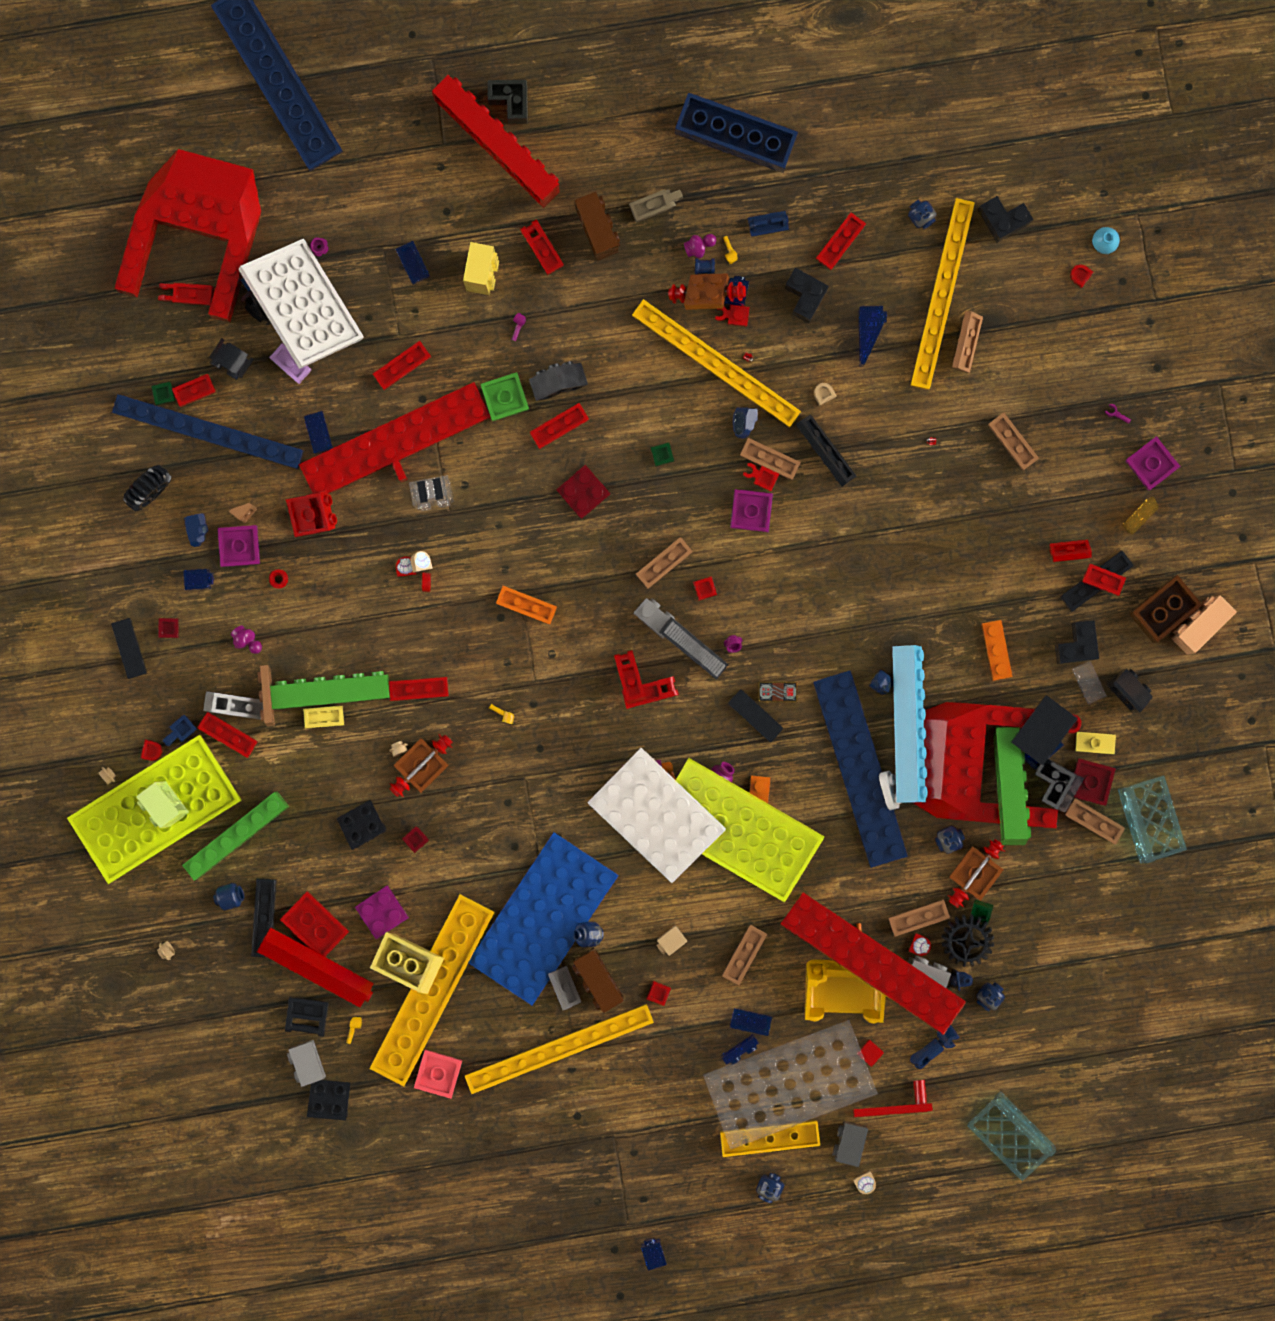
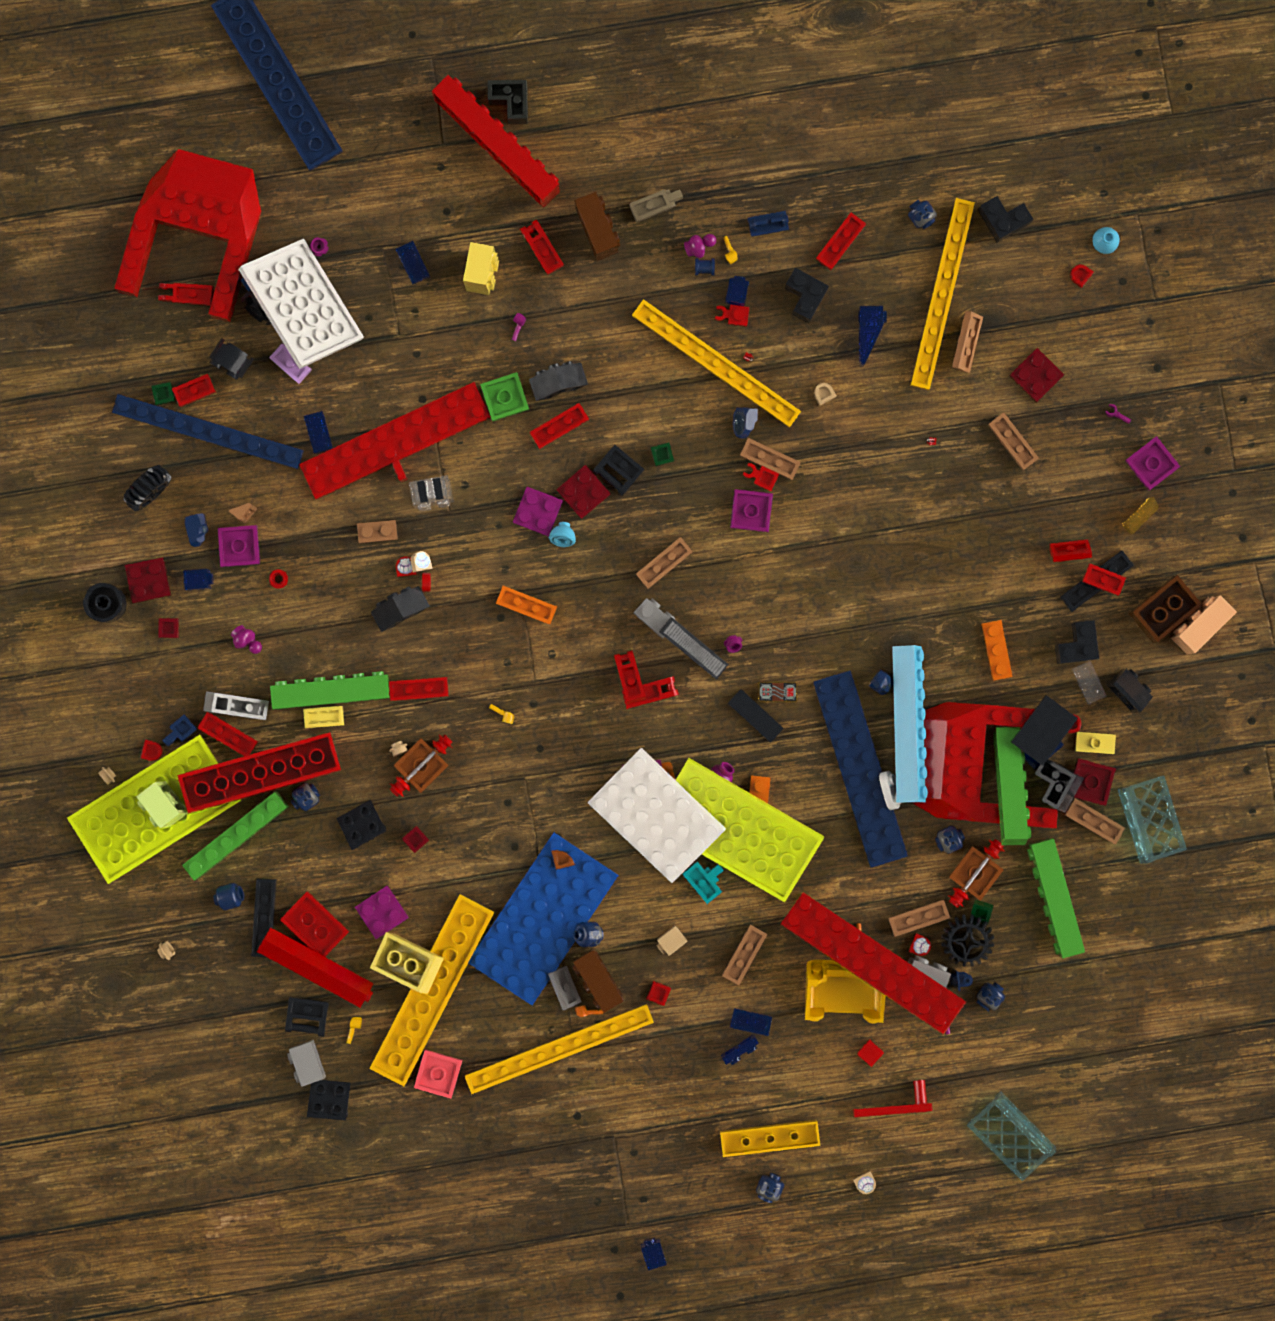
black tile [111,618,148,679] -> none
medium nougat plate [258,665,275,727] -> none
red plate [286,490,337,537] -> none
red plate [373,341,431,391] -> none
dark orange plate [668,273,746,310] -> none
dark blue brick [675,92,798,173] -> none
red tile [693,576,717,601] -> none
clear piece [703,1020,878,1150] -> none
black plate [796,414,857,487] -> none
dark grey brick [832,1121,868,1167] -> none
dark blue piece [910,1025,960,1069] -> none
none -> black brick [83,583,127,623]
none -> dark red plate [124,557,172,604]
none -> red brick [177,732,341,814]
none -> dark blue head [290,782,321,811]
none -> medium nougat plate [357,520,398,543]
none -> black brick [371,586,430,632]
none -> magenta plate [513,487,563,537]
none -> medium azure brick [549,522,576,547]
none -> dark orange tile [551,850,575,870]
none -> orange hand [575,1005,603,1017]
none -> black plate [592,445,645,496]
none -> teal hinge [683,861,724,904]
none -> dark red plate [1009,348,1064,403]
none -> bright green brick [1027,838,1085,958]

